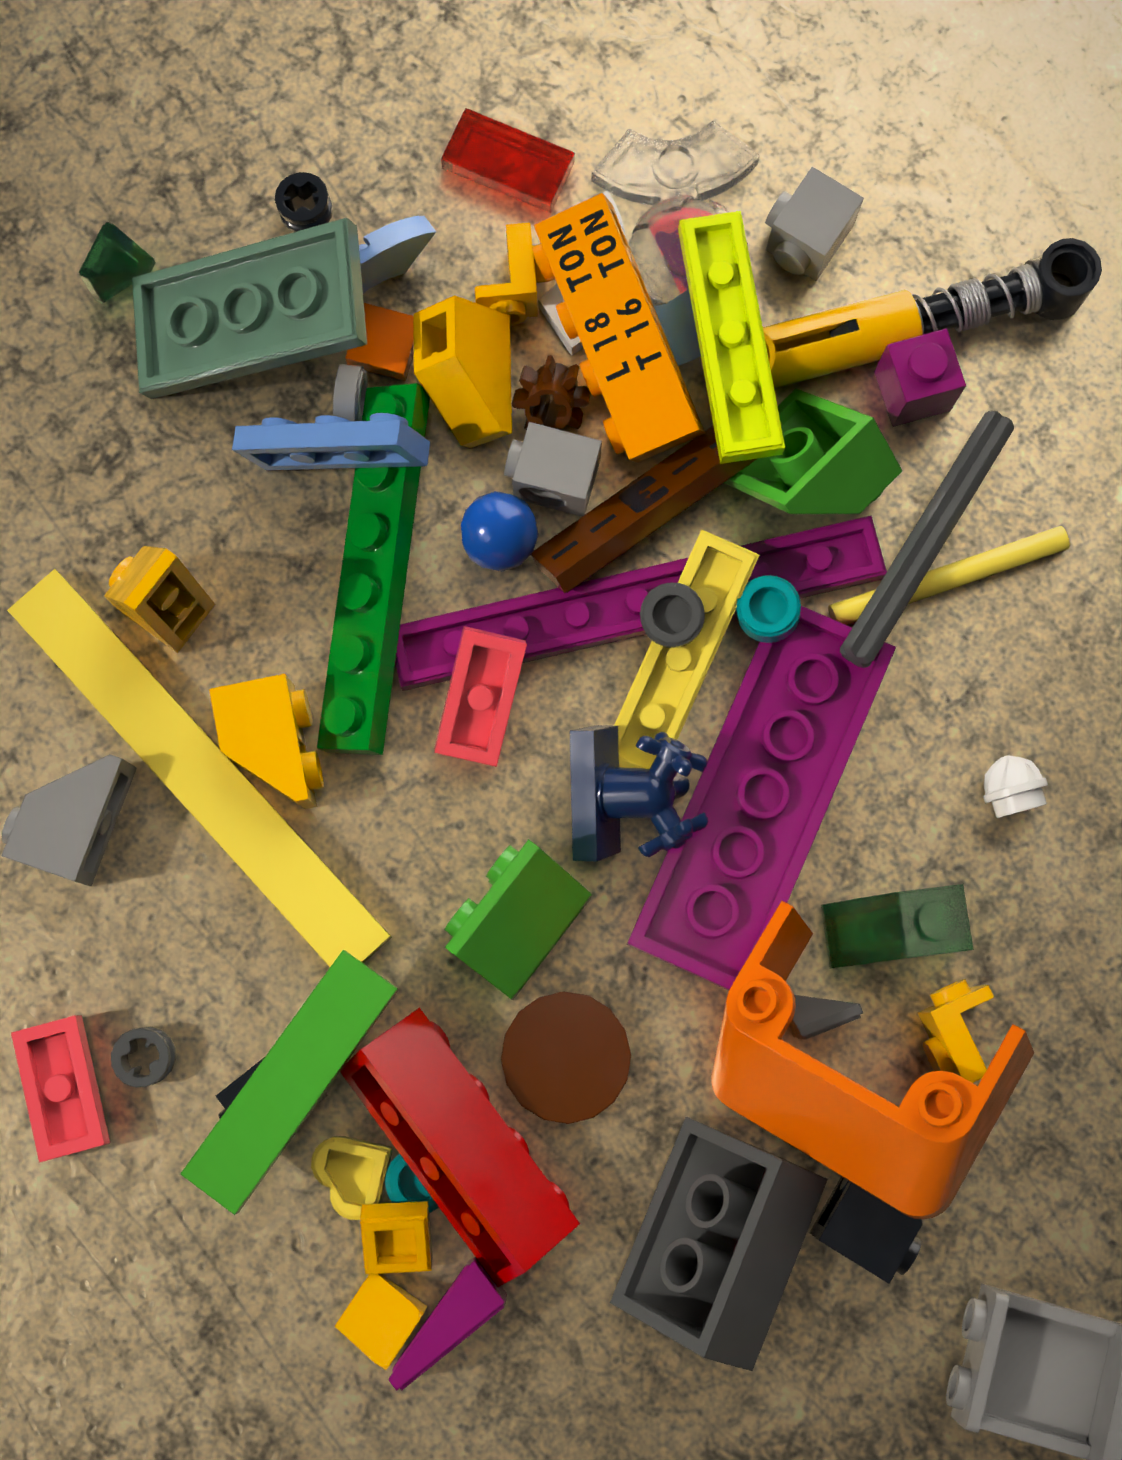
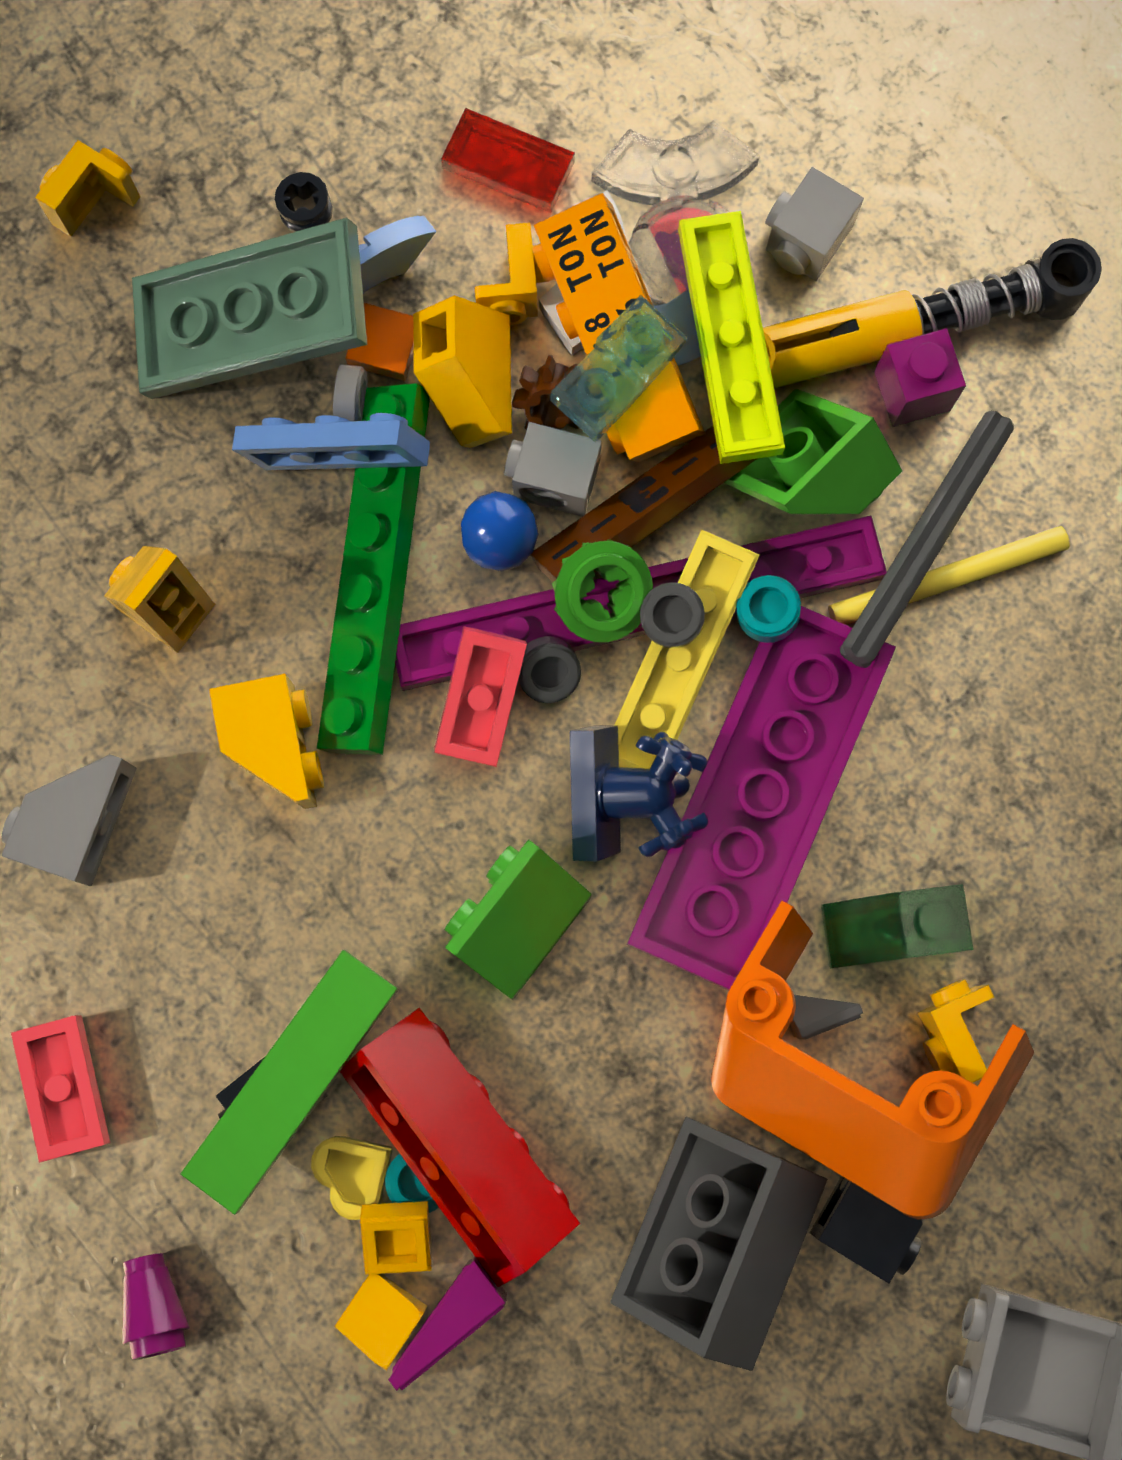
light yellow tile [7,569,392,967] -> none
clear green slope [79,221,156,303] -> none
dark grey bush [111,1027,176,1087] -> none
reddish brown tile [501,991,631,1124] -> none
white plate [983,755,1048,818] -> none
none -> yellow bracket [35,140,141,237]
none -> magenta cone [122,1253,190,1361]
none -> dark grey tile [518,636,581,703]
none -> clear light blue slope [550,295,687,443]
none -> bright green gear [551,539,653,642]

